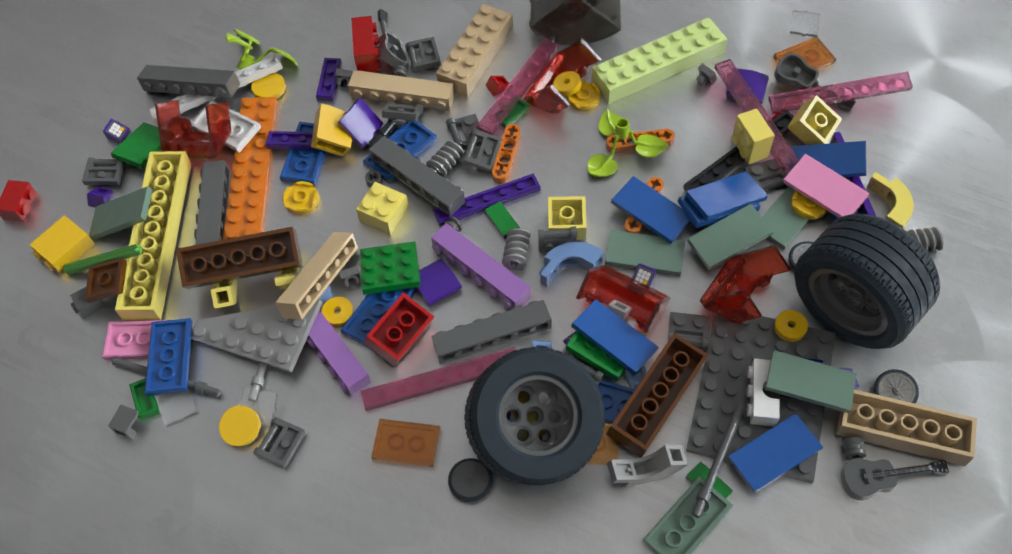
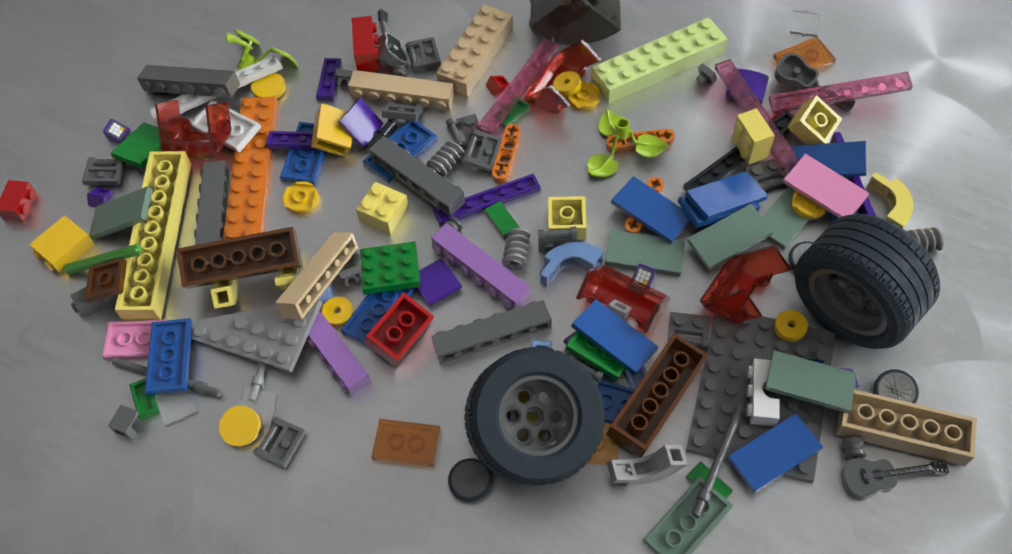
clear pink tile [361,347,516,411] -> none
dark grey bush [365,170,382,188] -> none

